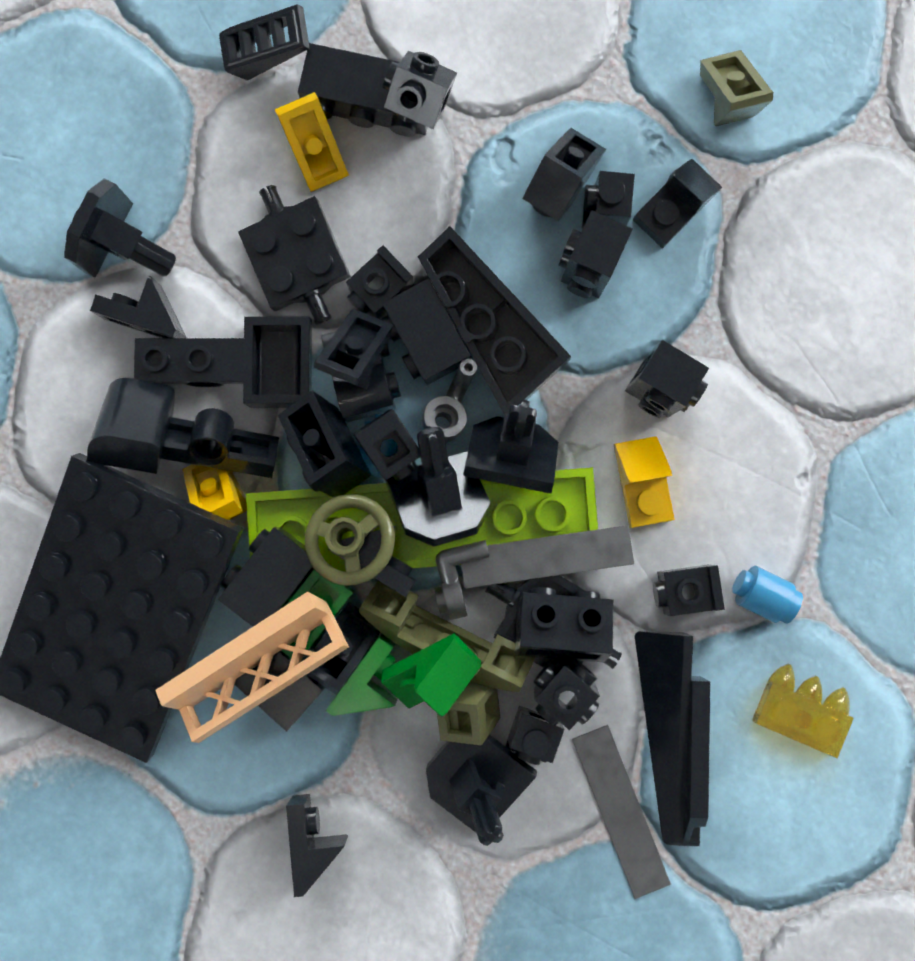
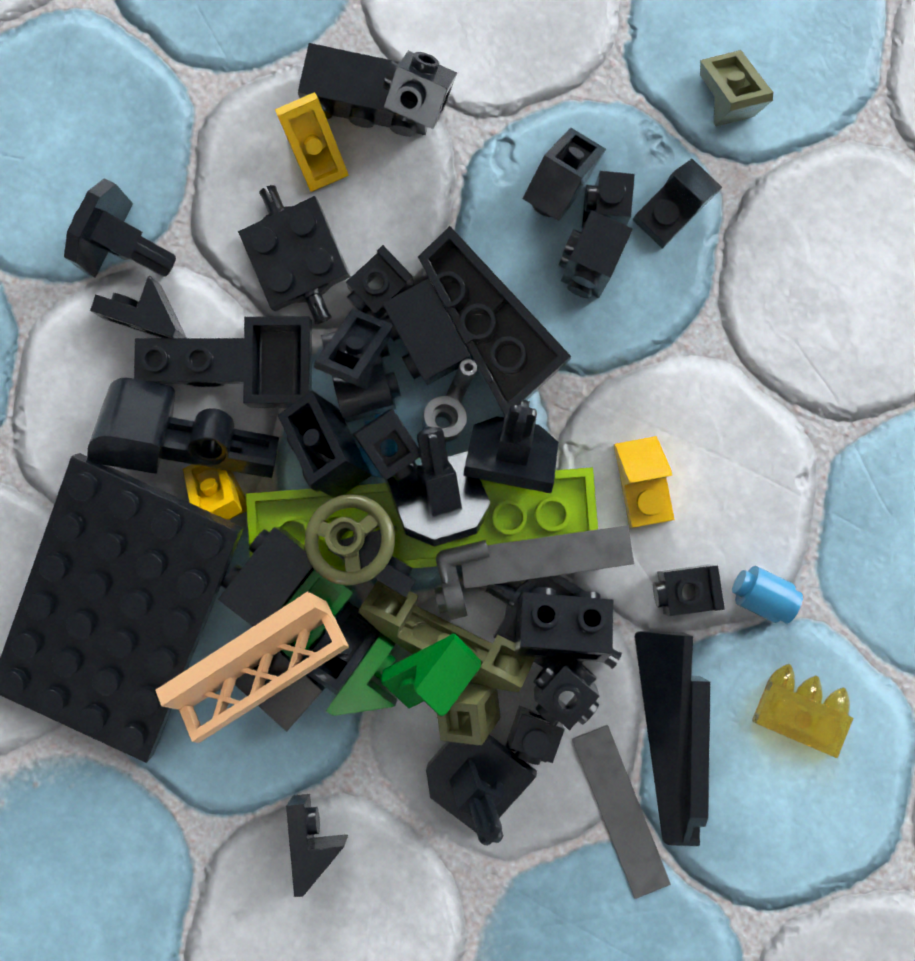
black slope [219,4,310,81] -> none
black brick [625,340,709,418] -> none

